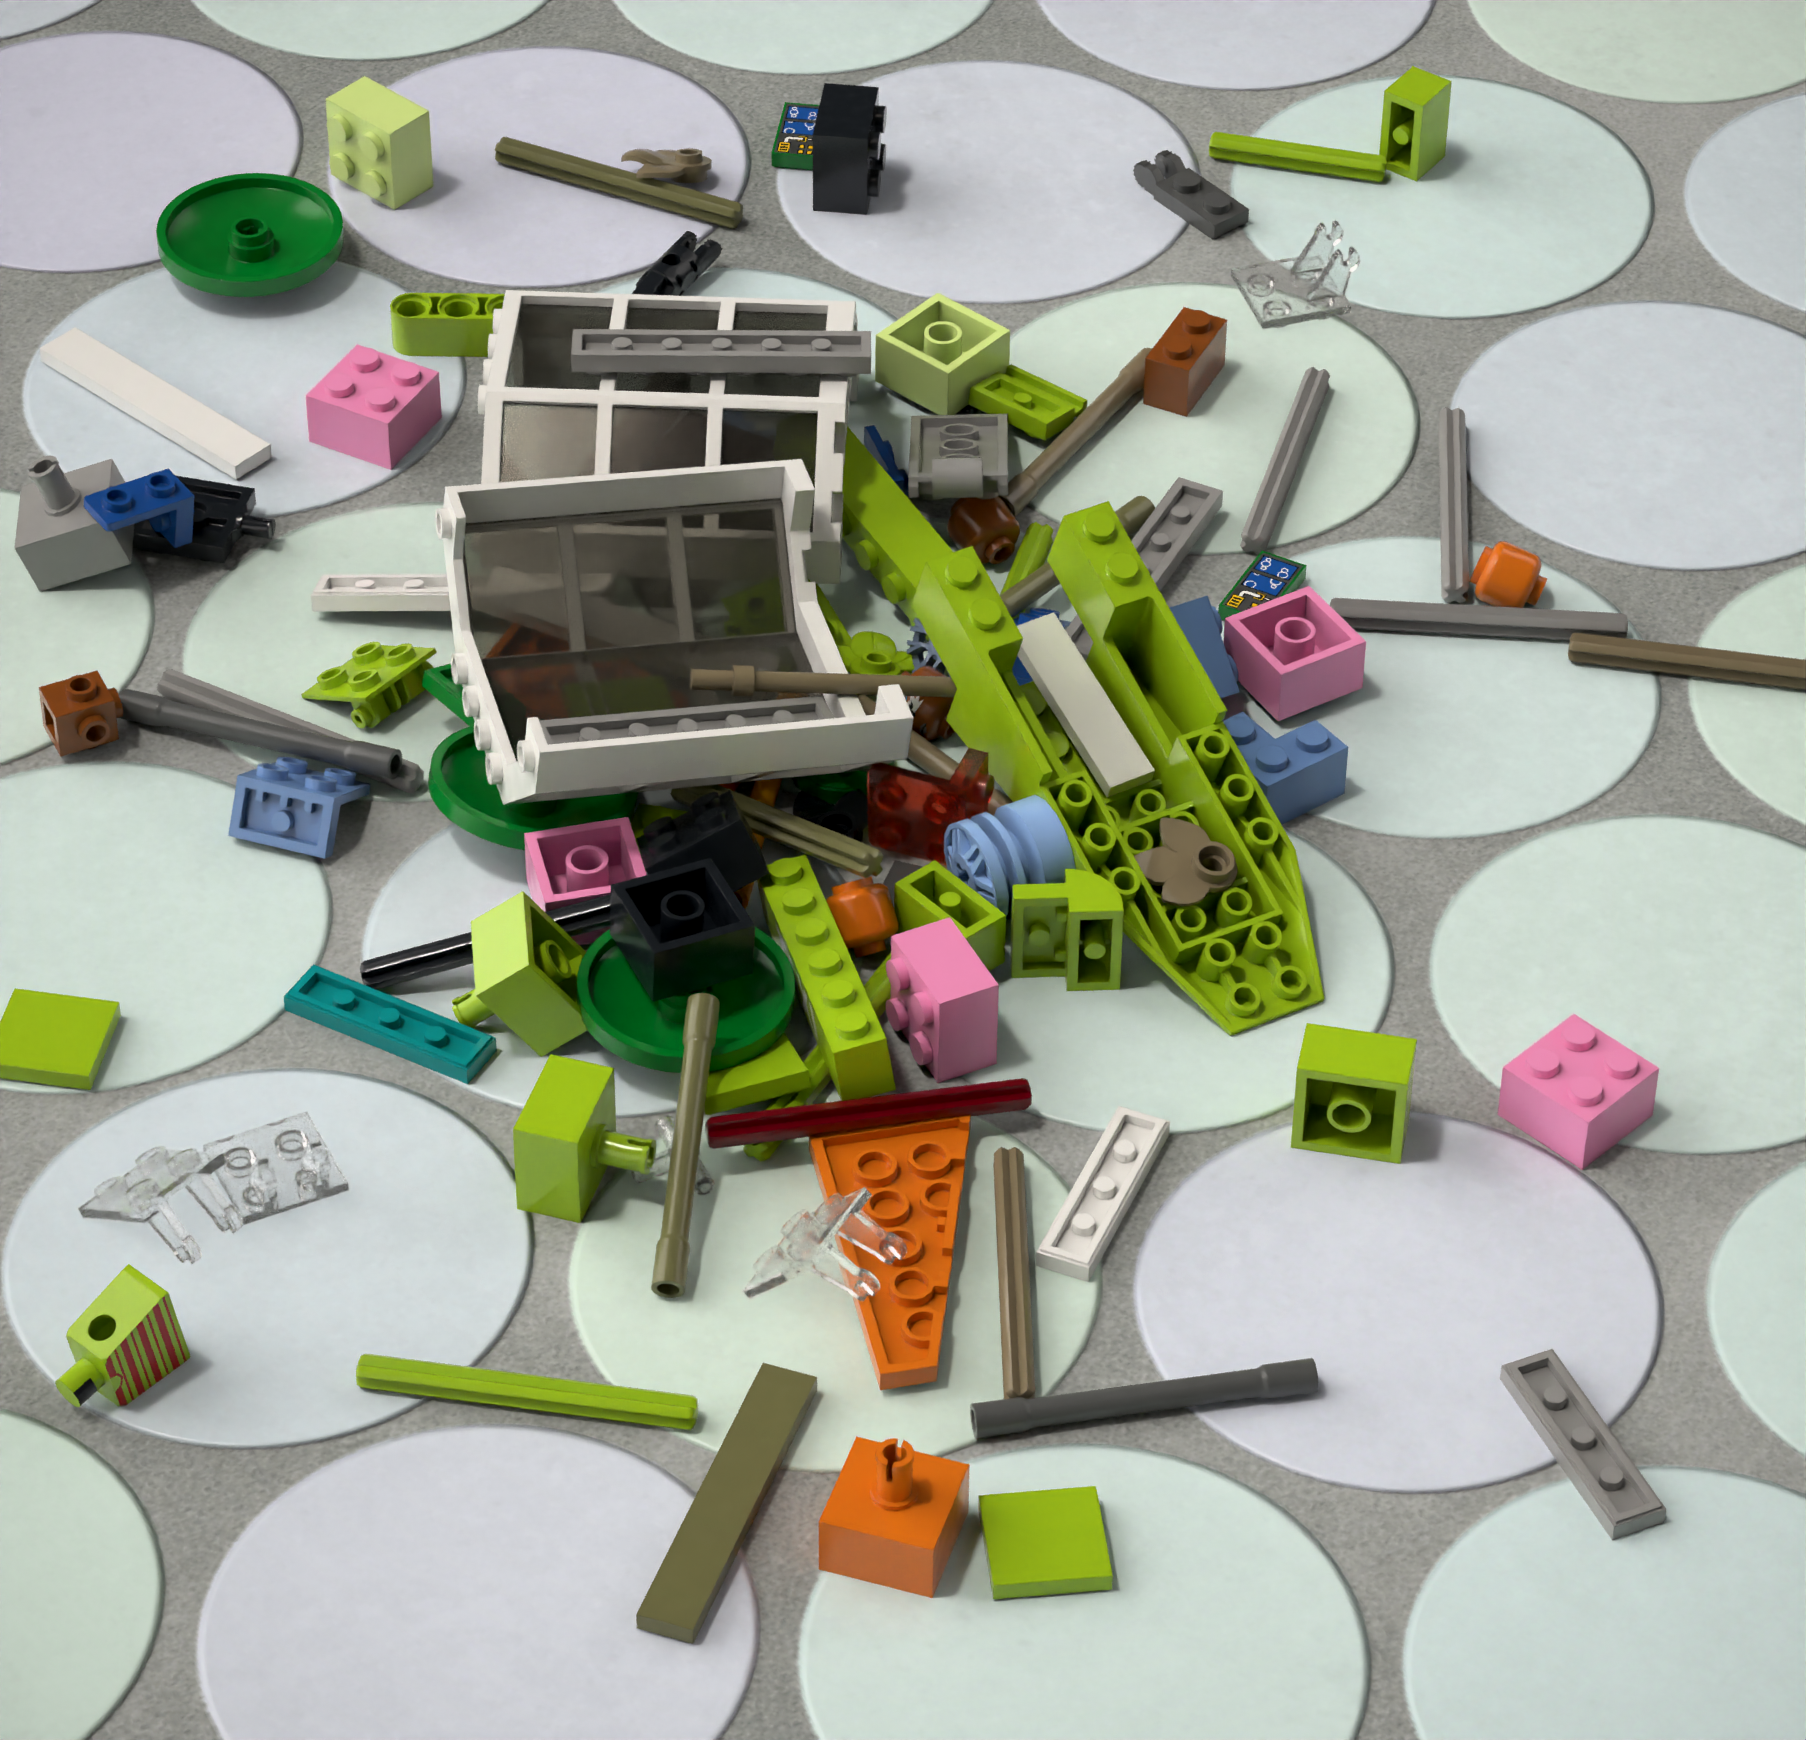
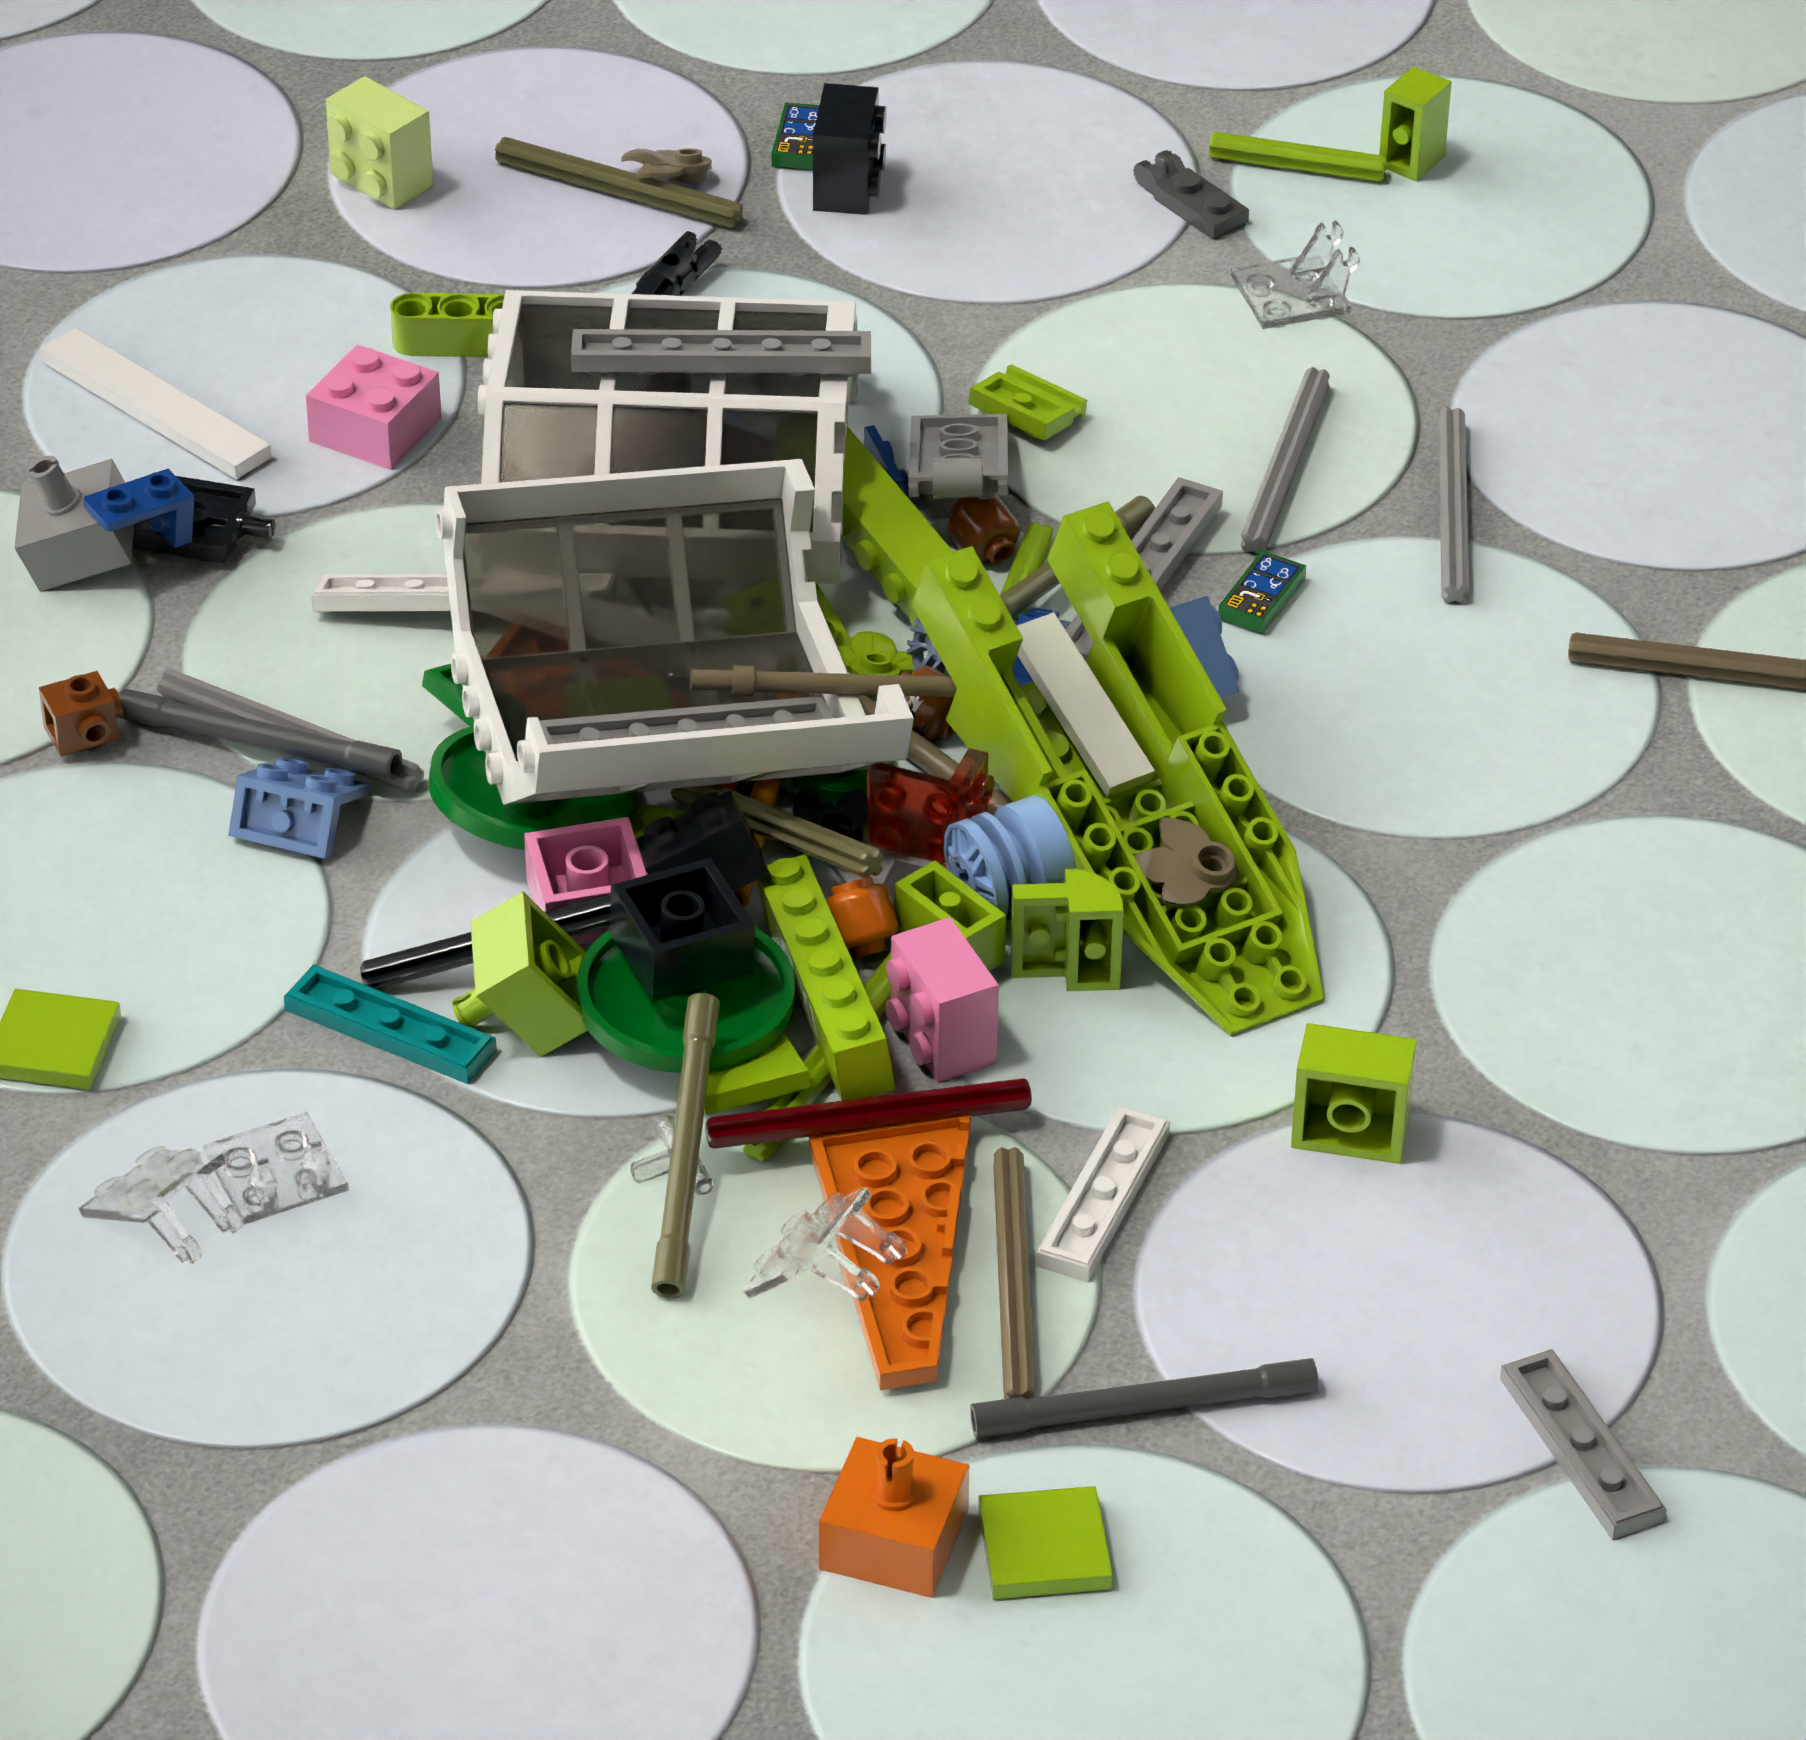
lime torso [55,1264,191,1407] -> none
green dish [156,173,344,297] -> none
lime hinge [301,642,437,729] -> none
lime axle [356,1353,698,1430] -> none
lime brick [513,1054,656,1223] -> none
olive tile [636,1363,817,1644] -> none
yellowish green brick [875,293,1010,415] -> none
dark tan piece [998,348,1152,517] -> none
dark orange brick [1143,307,1227,417] -> none
bright pink brick [1223,586,1366,721] -> none
medium blue brick [1223,712,1348,825] -> none
light grey axle [1330,598,1628,640] -> none
orange head [1469,541,1547,608] -> none
bright pink brick [1498,1014,1659,1170] -> none

